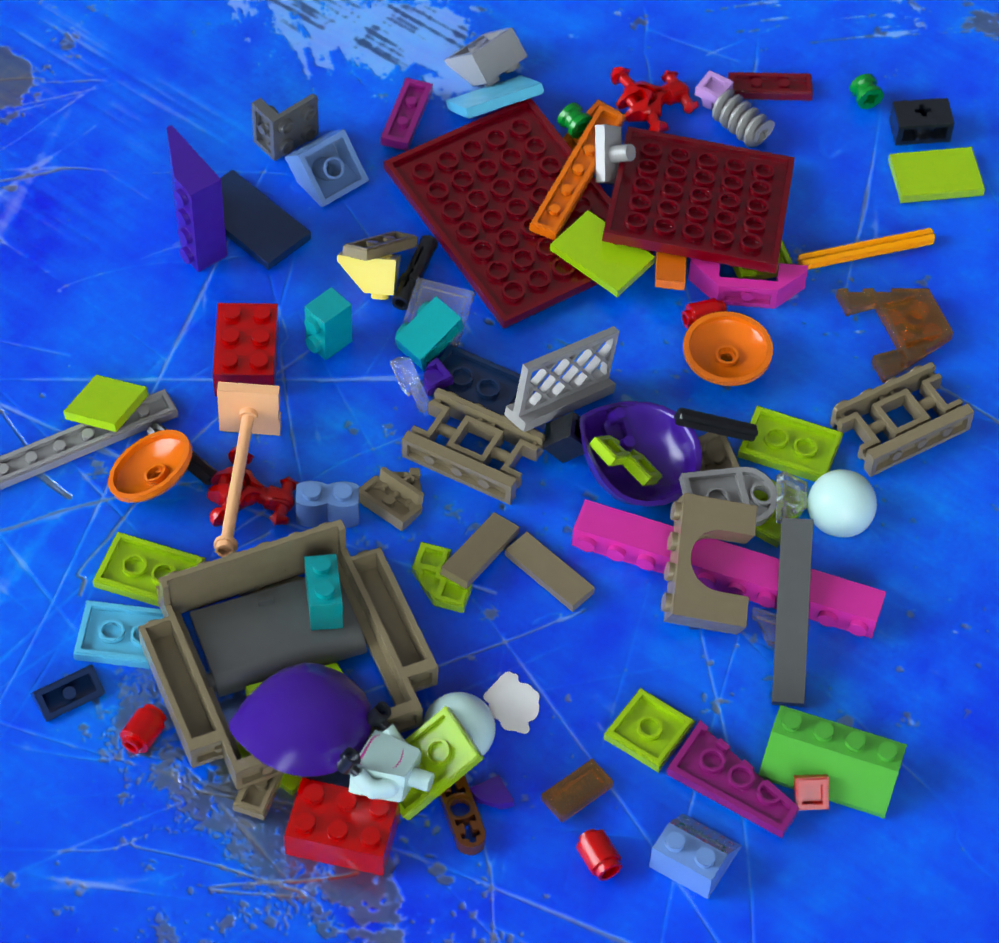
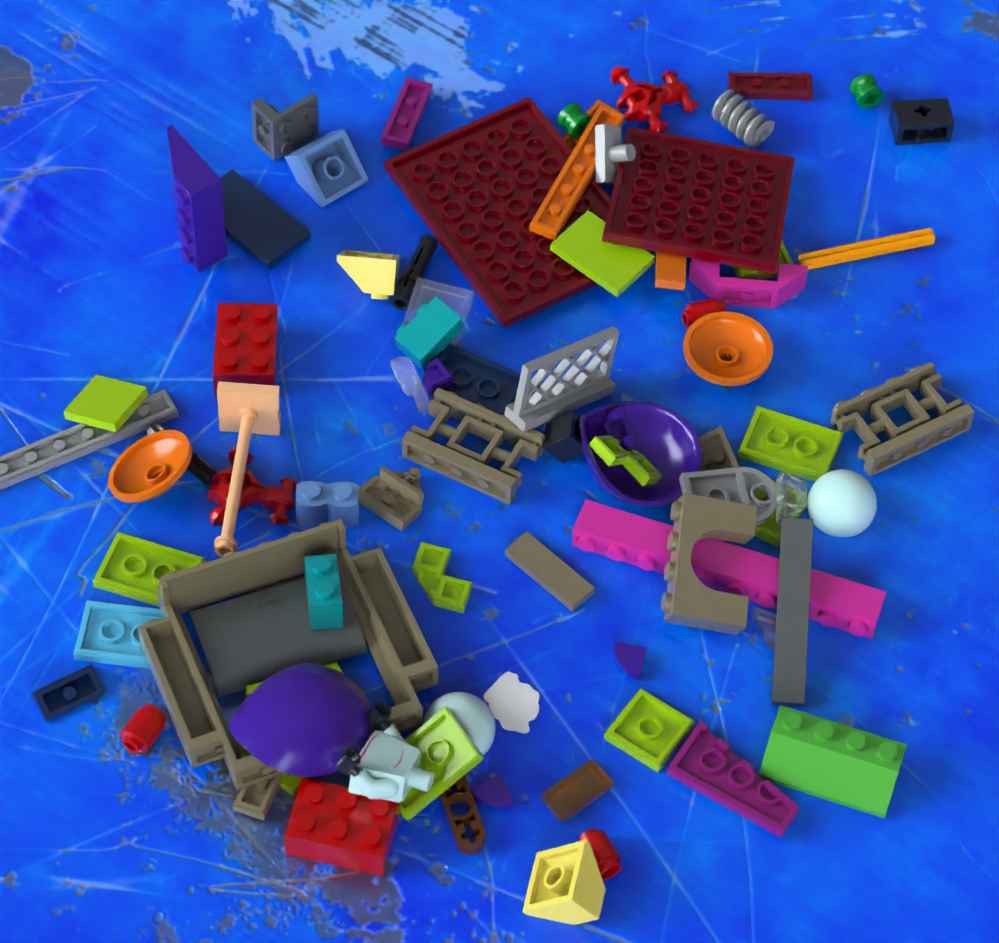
teal brick [304,287,352,360] -> none
dark tan tile [342,230,418,261] -> none
dark tan tile [440,512,520,589] -> none
light grey slope [444,27,527,87] -> none
medium azure tile [446,75,544,119] -> none
medium blue slope [649,814,741,899] -> none
black axle [674,407,758,442] -> none
lavender tile [695,70,734,111] -> none
tile [794,774,829,811] -> none
clear orange wing [836,288,954,383] -> none
lime tile [888,147,985,203] -> none
none -> light yellow slope [522,840,605,925]
none -> dark purple tile [614,642,646,680]

